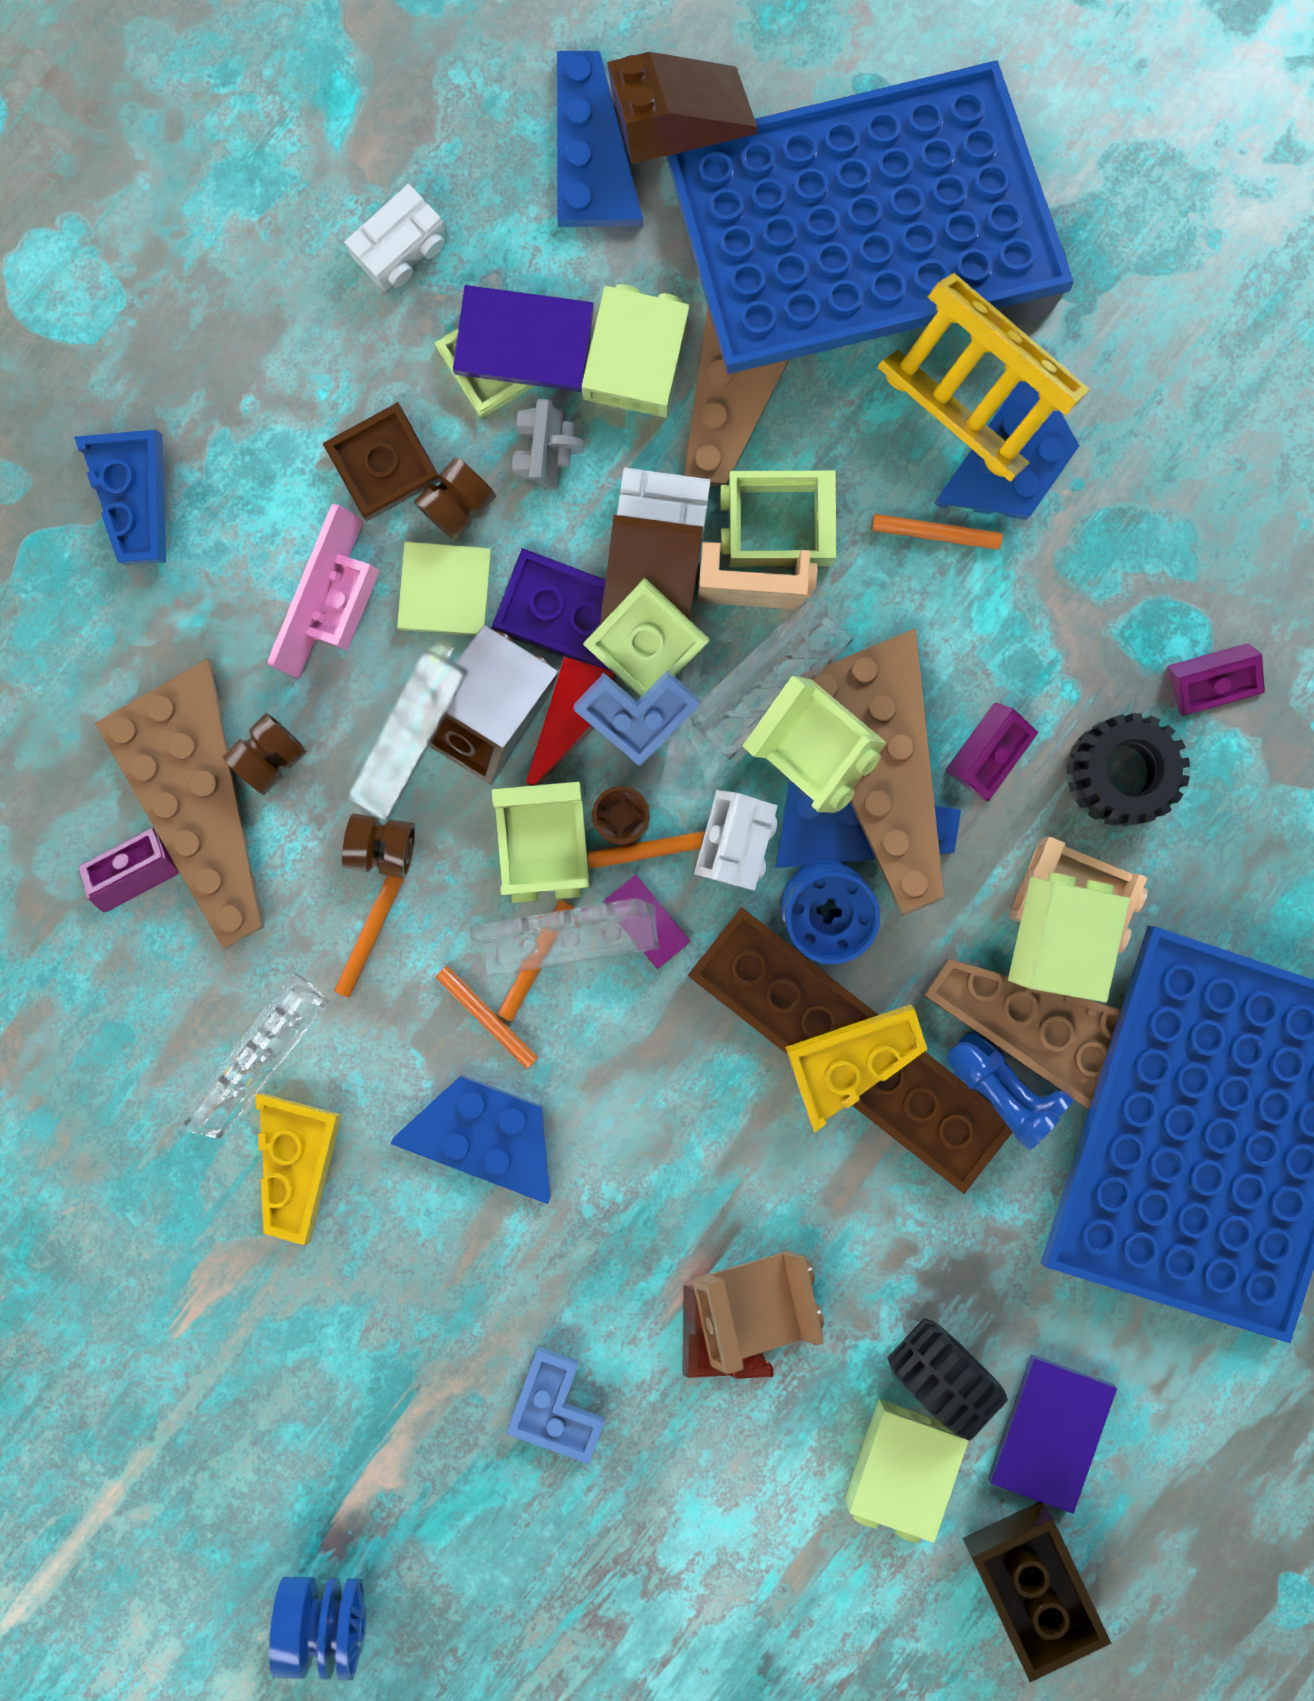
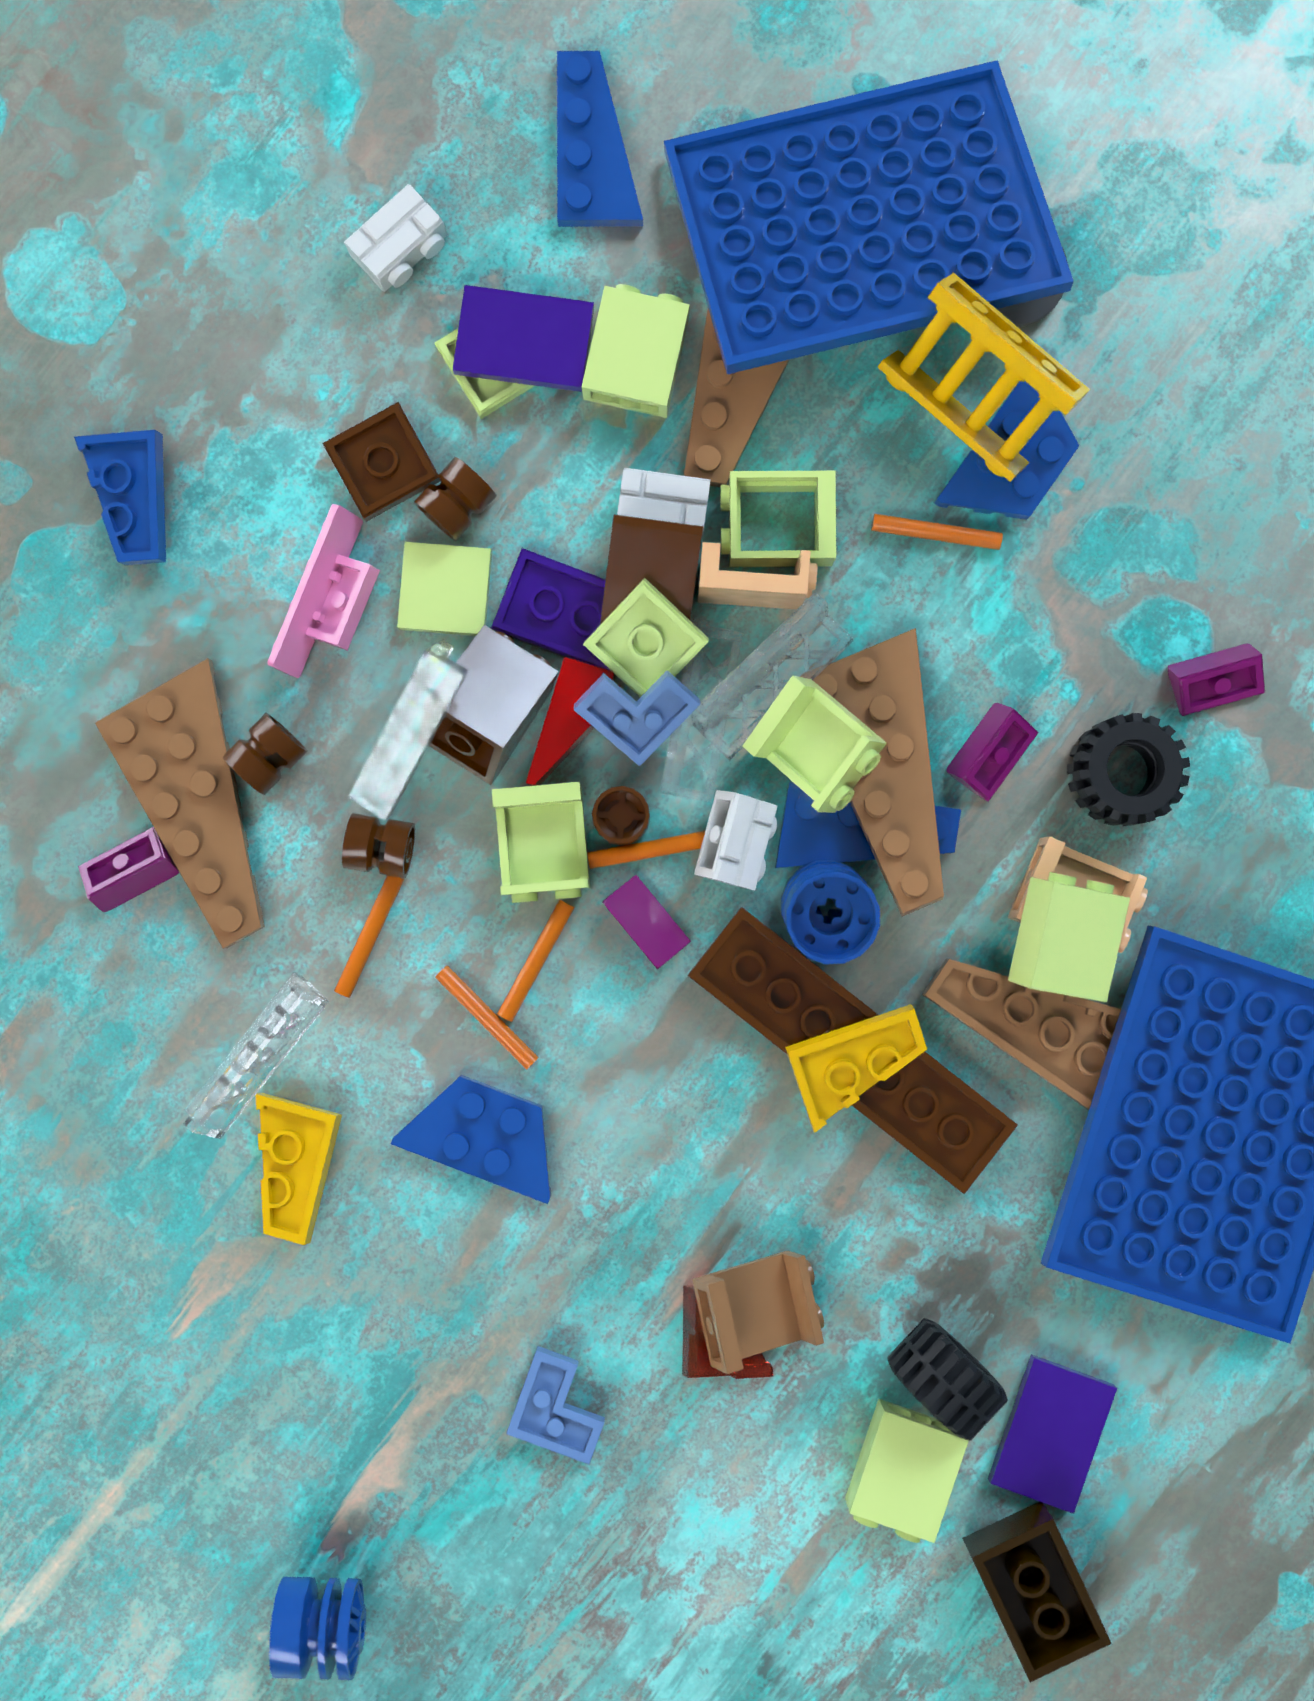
clear fence [469,898,659,975] -> none
light grey hips [512,399,585,489] -> none
reddish brown slope [607,52,758,165] -> none
blue piece [946,1031,1074,1151] -> none

